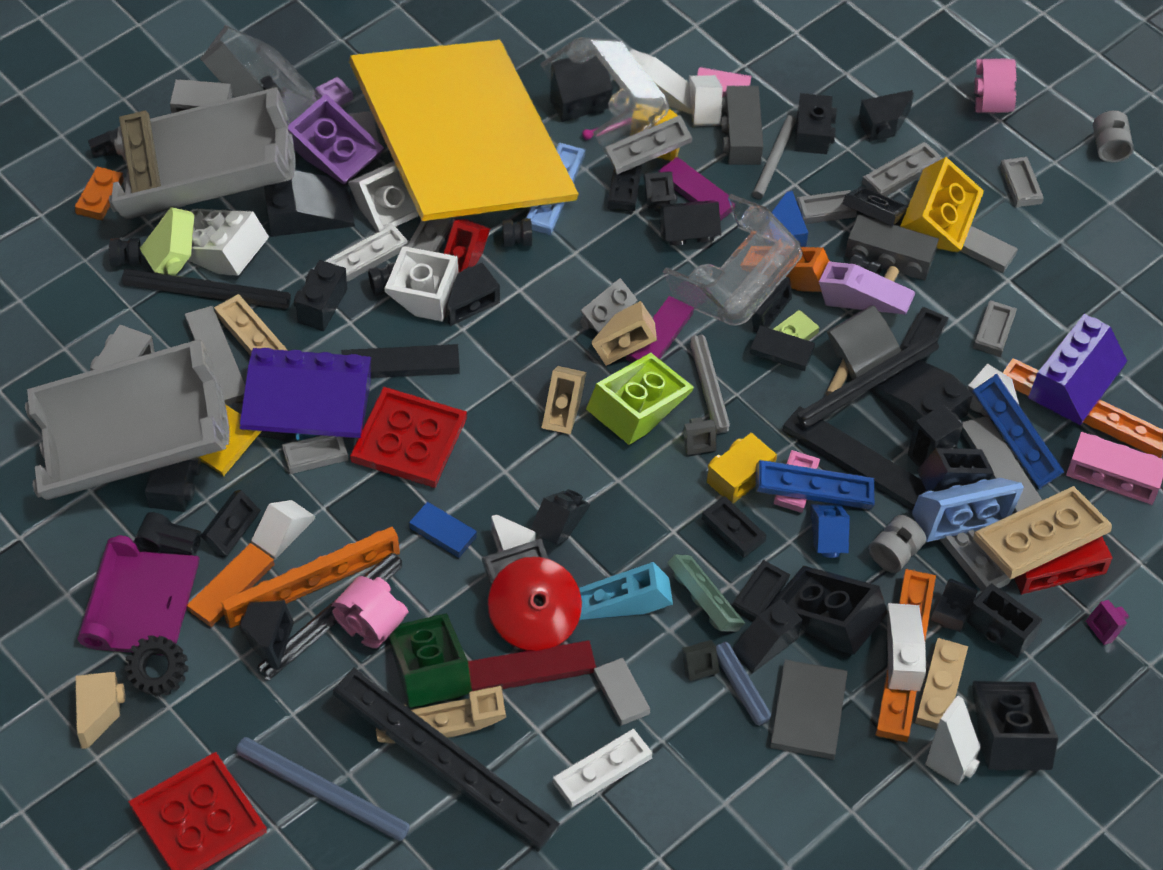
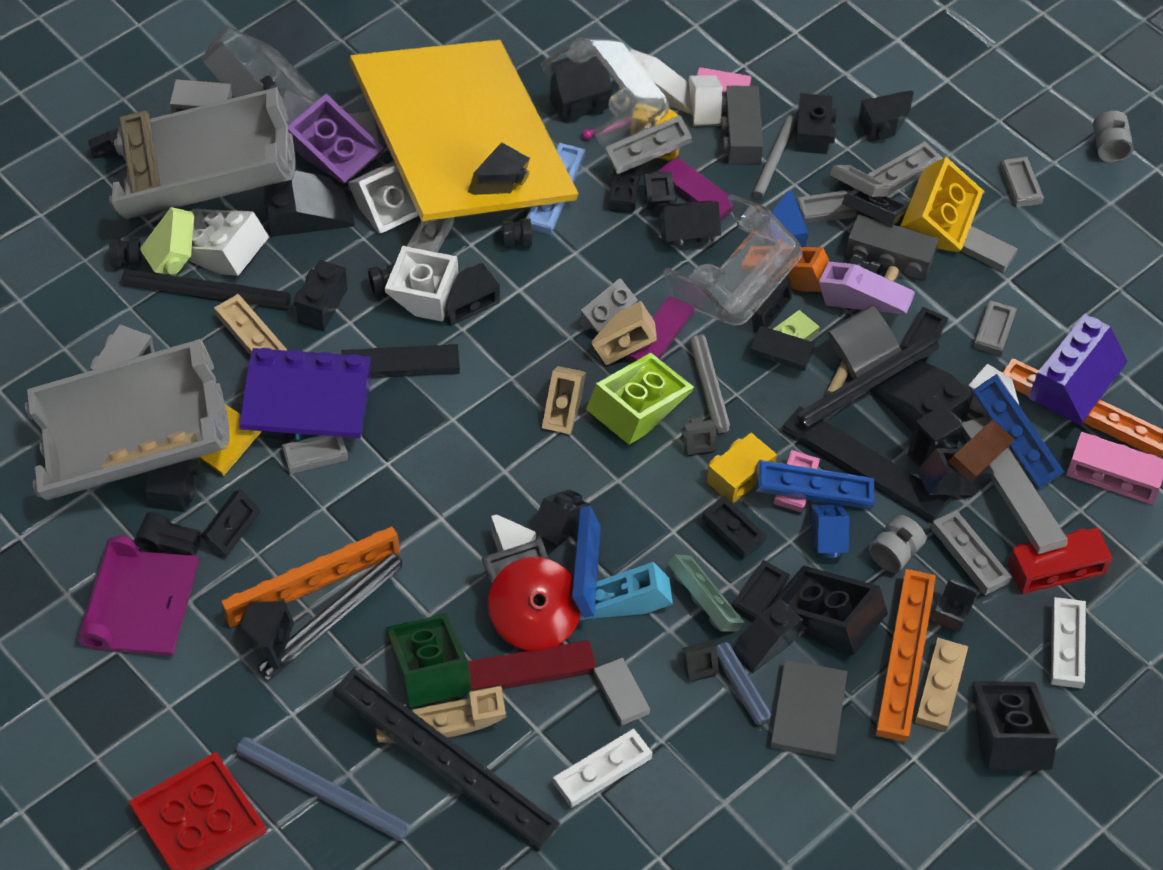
orange plate [75,166,124,220] -> none
tan slope [76,672,125,749] -> none
black tyre [125,635,189,697] -> none
light grey tile [185,306,245,406] -> none
orange tile [187,543,274,627] -> none
white slope [251,500,315,560] -> none
lavender tile [315,77,353,106] -> none
white tile [326,224,409,282] -> none
bright pink brick [332,576,408,648] -> none
red plate [350,387,467,488] -> none
blue tile [409,502,477,558] -> none
red slope [444,219,490,273] -> none
white slope [887,603,926,691] -> none
light blue slope [912,478,1024,542] -> none
white slope [925,695,980,786] -> none
black brick [967,583,1043,658] -> none
tan tile [973,486,1112,579] -> none
bright pink brick [974,59,1016,113] -> none
magenta tile [1086,599,1130,645] -> none
none -> tan plate [102,431,198,469]
none -> black slope [468,142,530,195]
none -> blue tile [572,506,601,618]
none -> light grey tile [830,165,891,197]
none -> reddish brown tile [948,419,1015,483]
none -> white plate [1051,597,1086,688]

